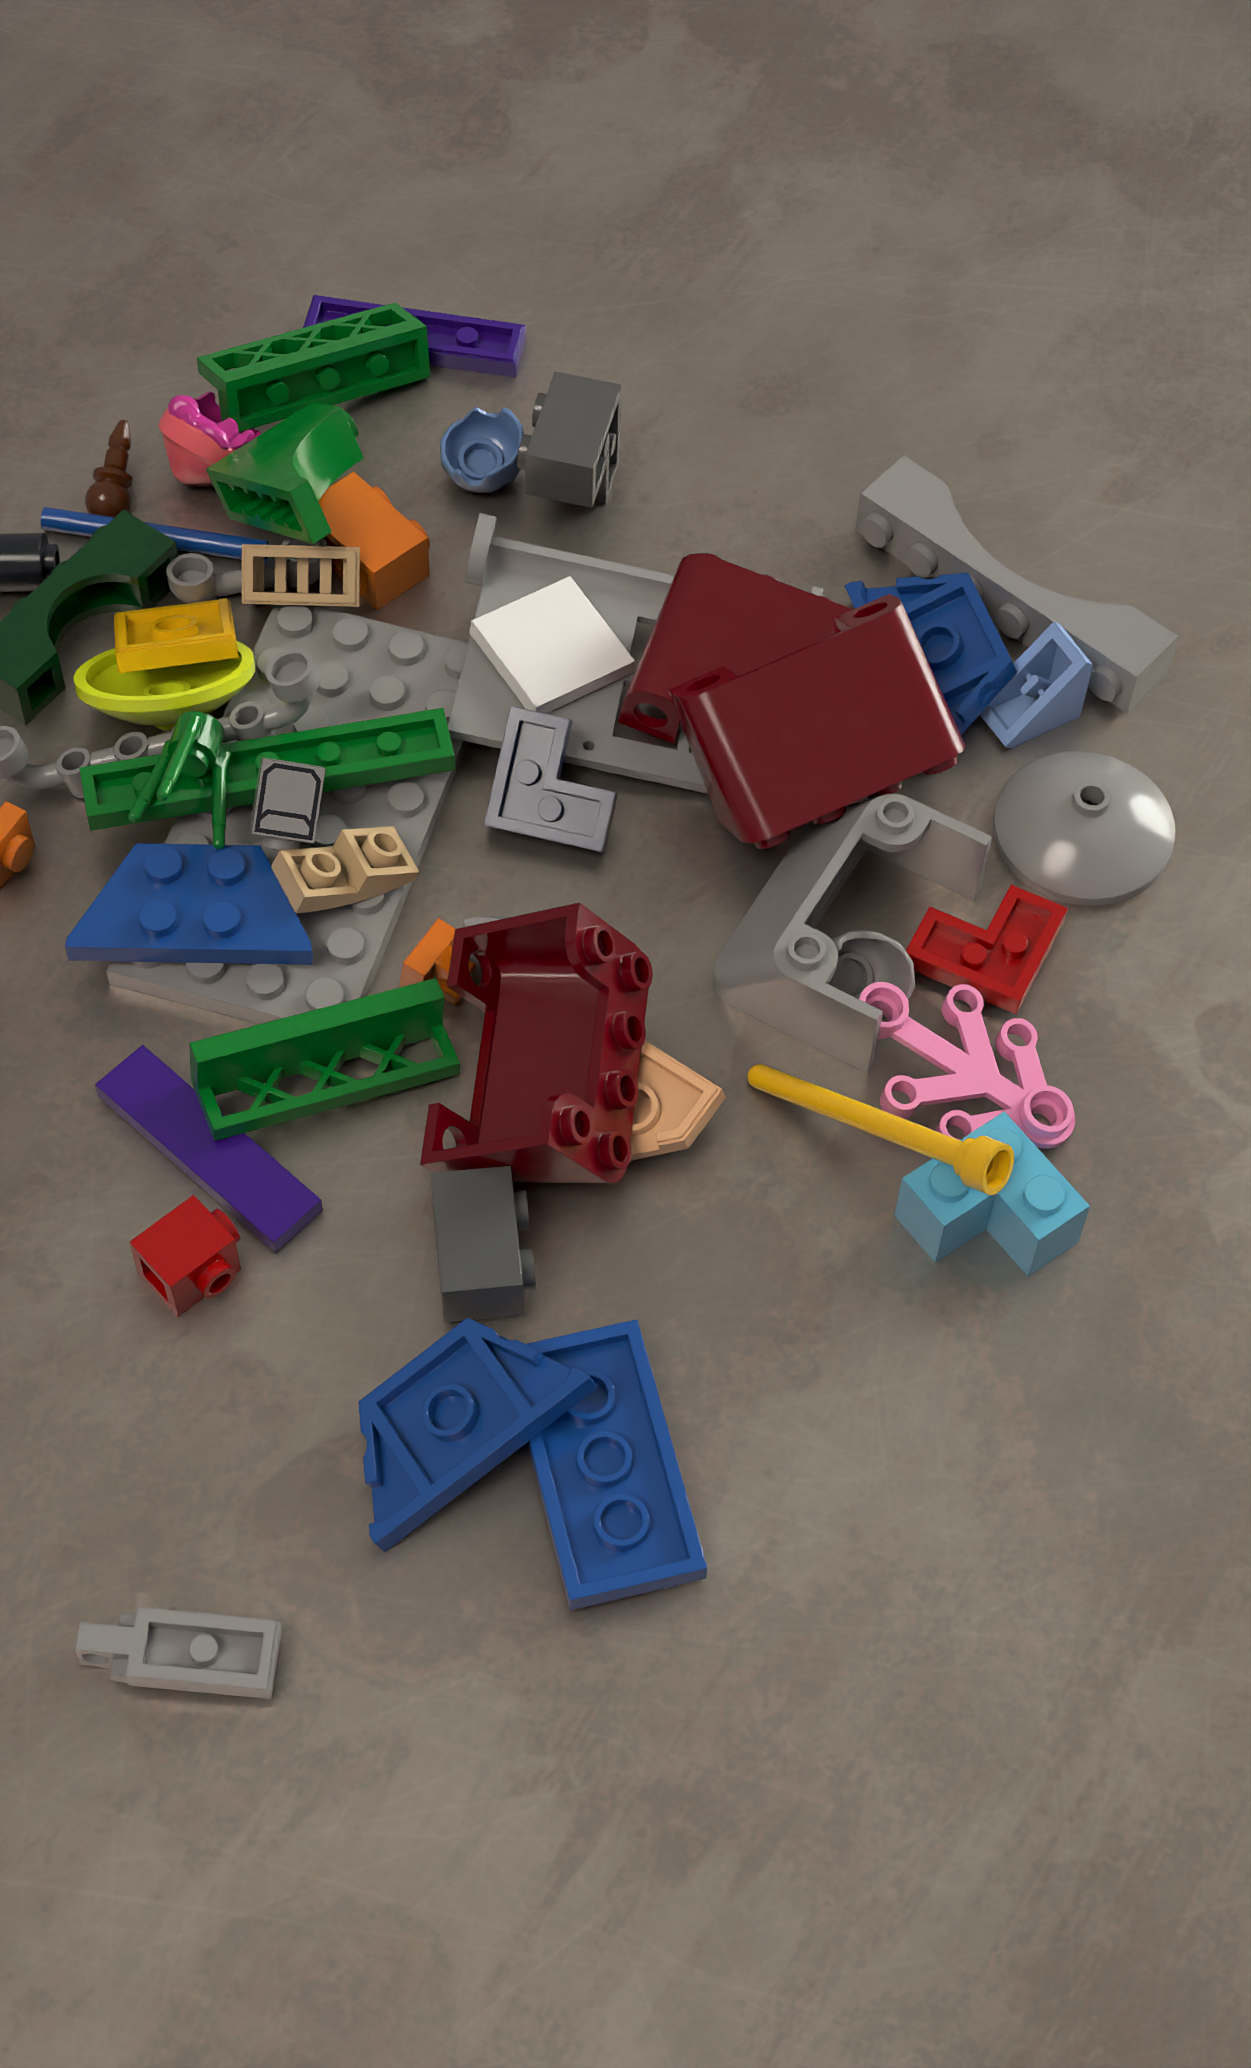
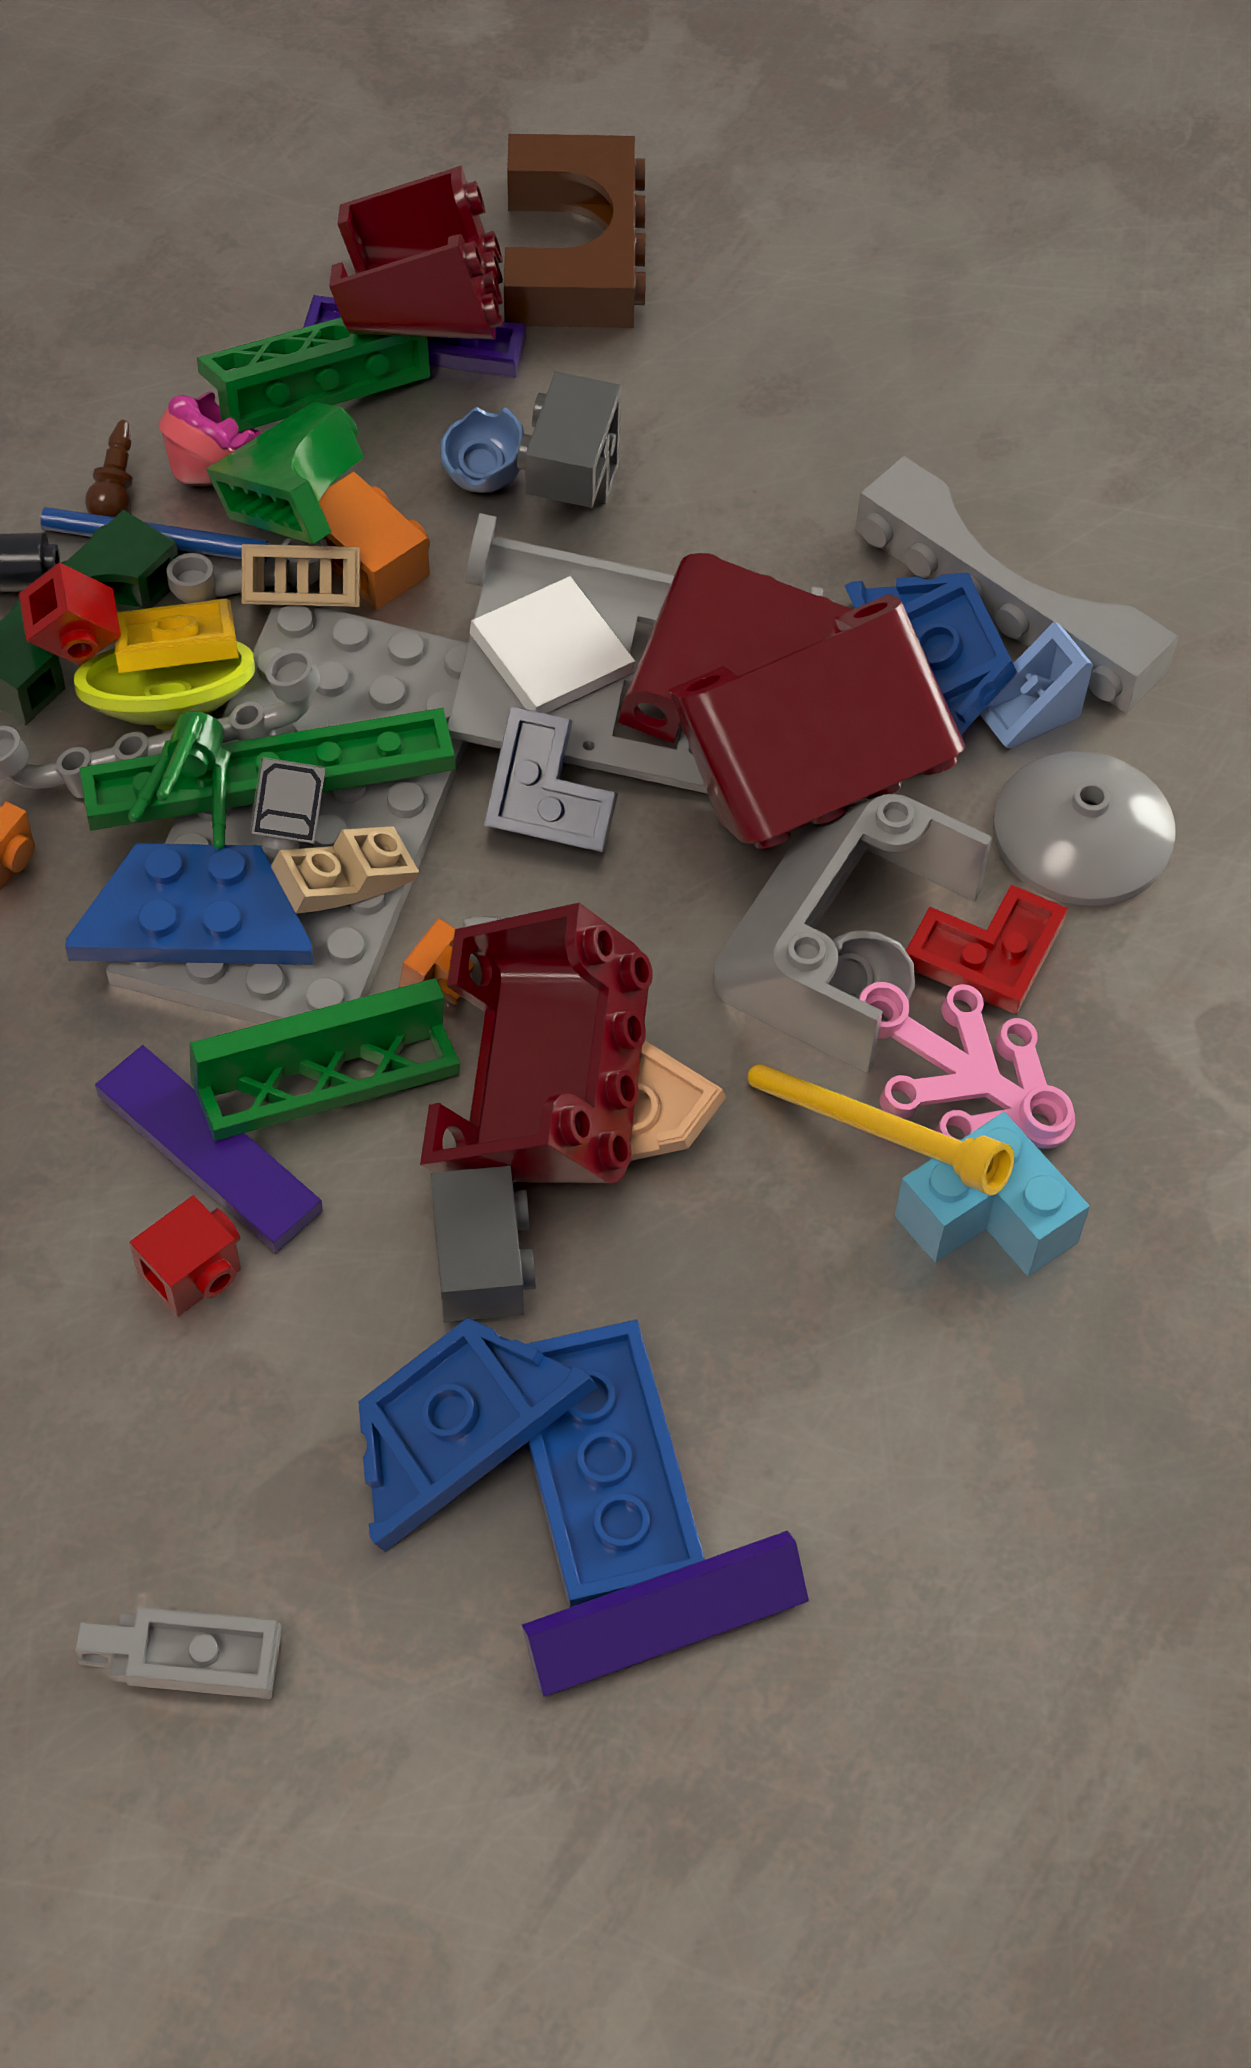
none -> red brick [19,562,121,666]
none -> dark red windscreen [329,165,503,340]
none -> reddish brown arch [504,134,646,328]
none -> dark purple tile [522,1530,809,1697]

